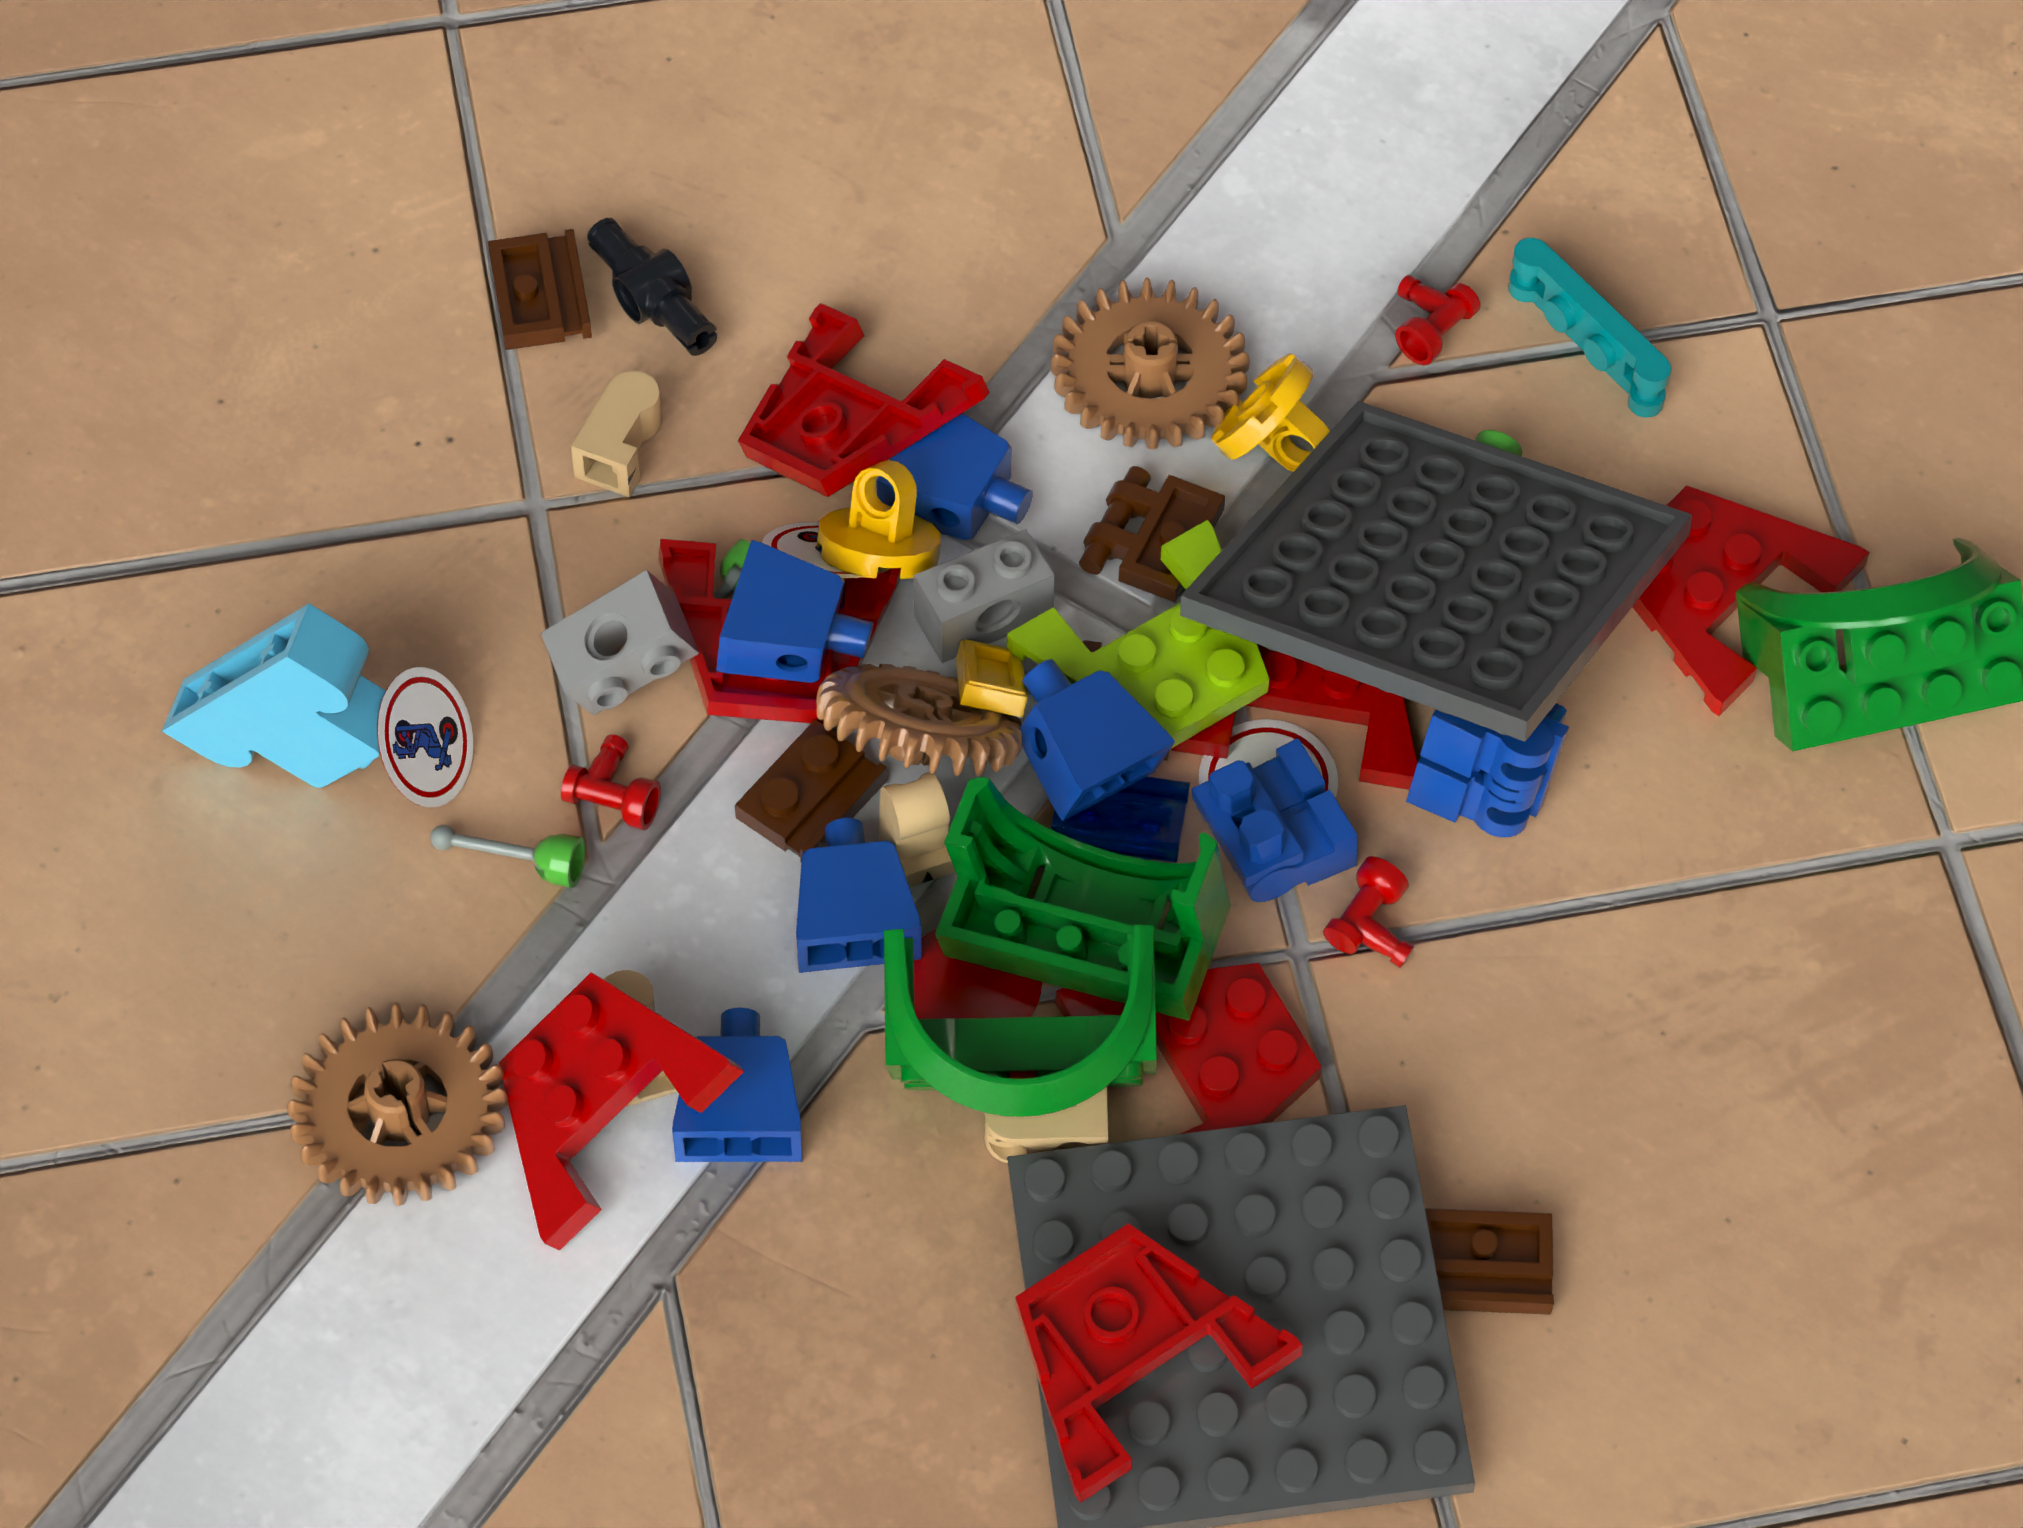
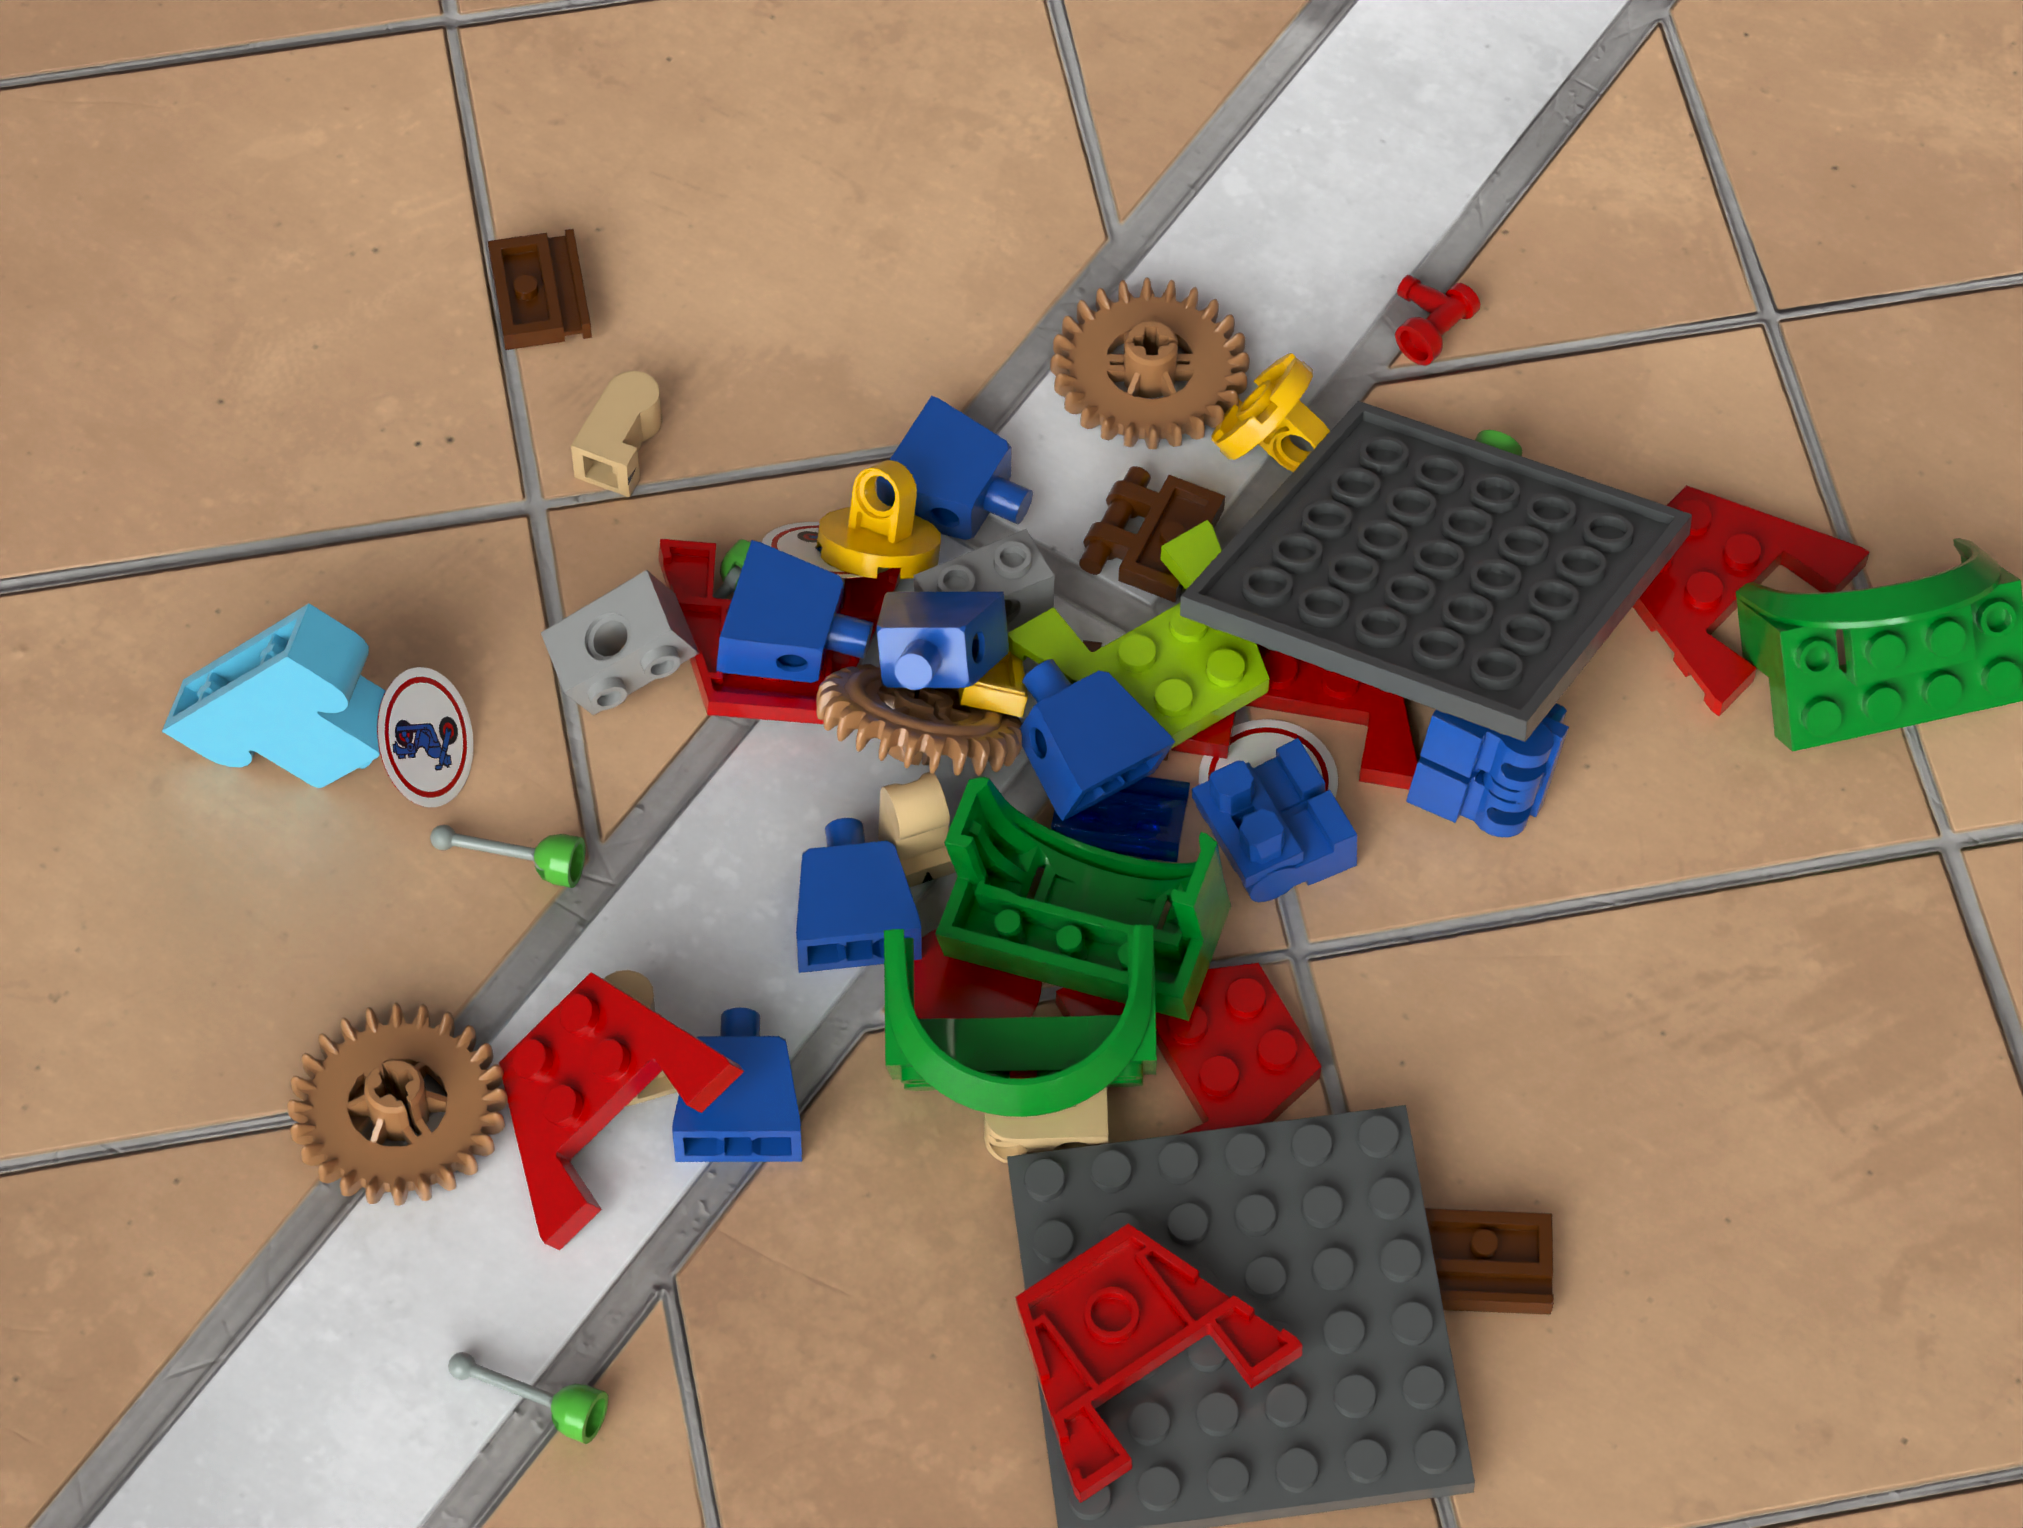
red piece [561,734,661,831] -> none
black pin [587,218,717,356] -> none
reddish brown plate [735,719,888,862] -> none
red wing [738,303,990,497] -> none
red piece [1323,856,1414,968] -> none
teal plate [1508,238,1671,418] -> none
none -> hinge [448,1352,608,1444]
none -> blue torso [877,592,1009,690]

